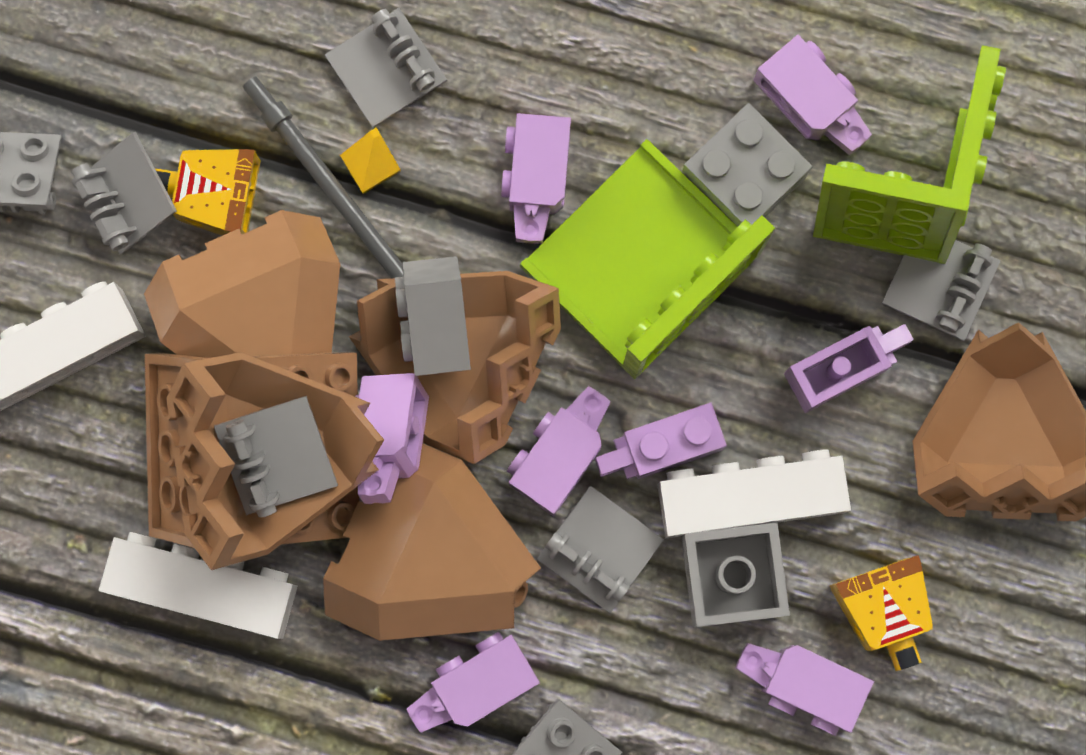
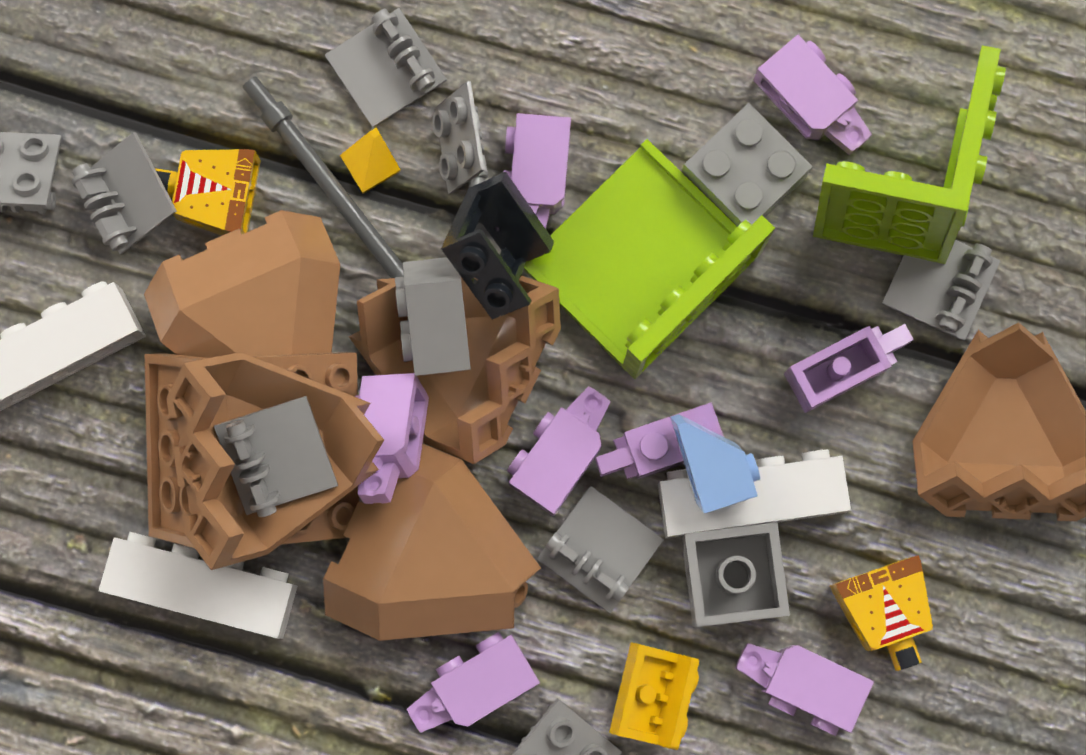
none -> light grey hinge [433,81,488,194]
none -> black panel [441,172,554,320]
none -> yellow bracket [609,642,699,750]
none -> light blue slope [670,414,760,514]

